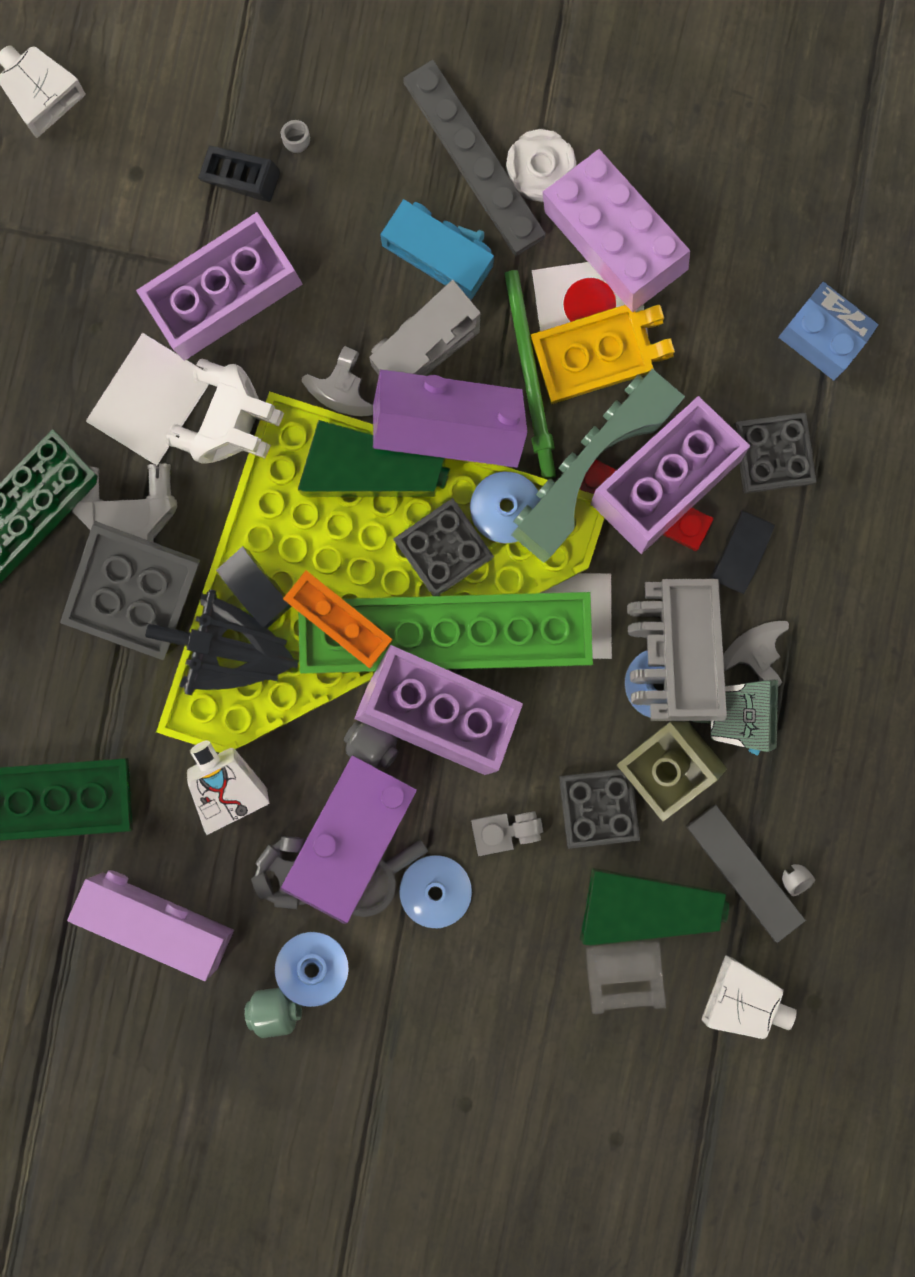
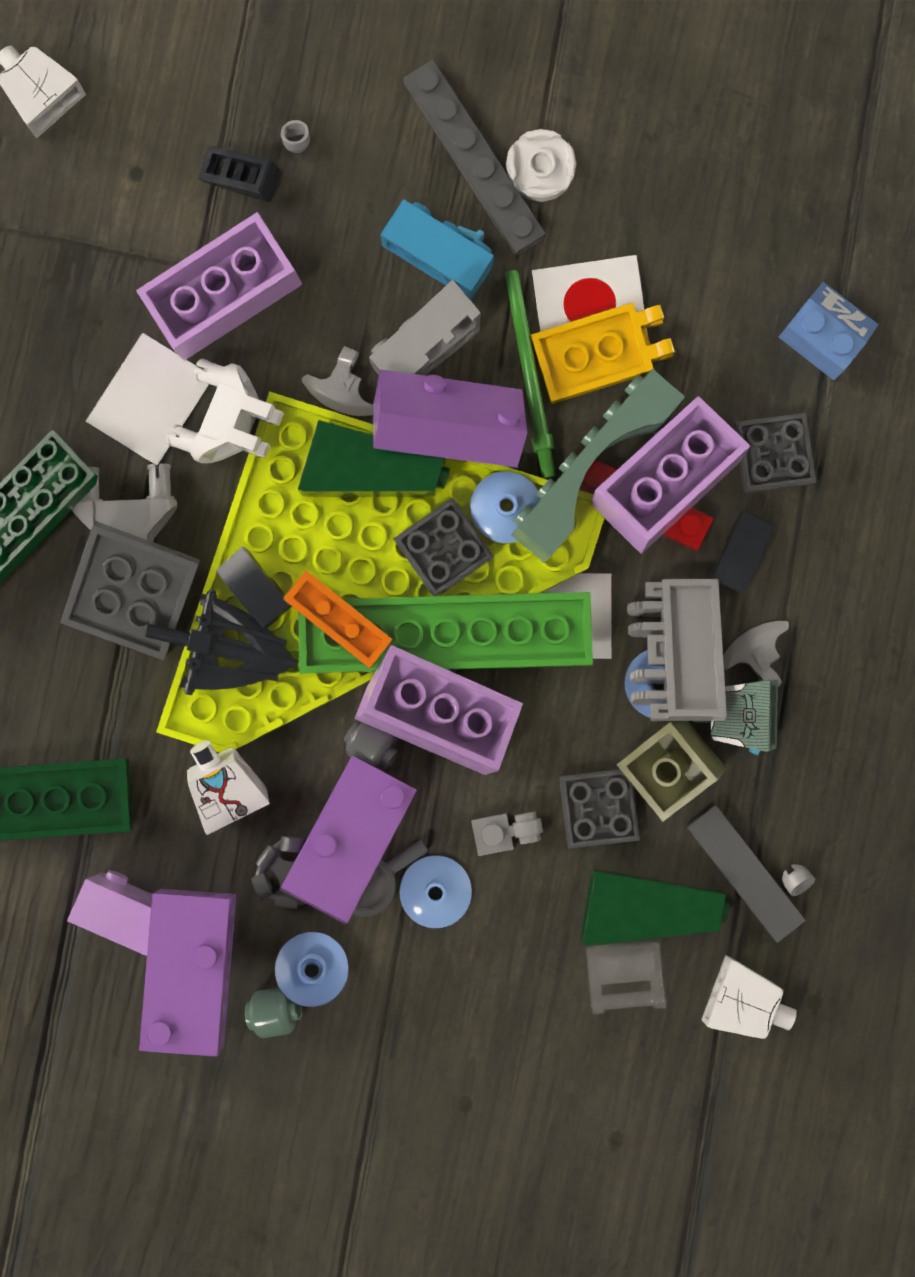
lavender brick [543,149,690,312] -> none
none -> medium lavender brick [139,889,236,1057]

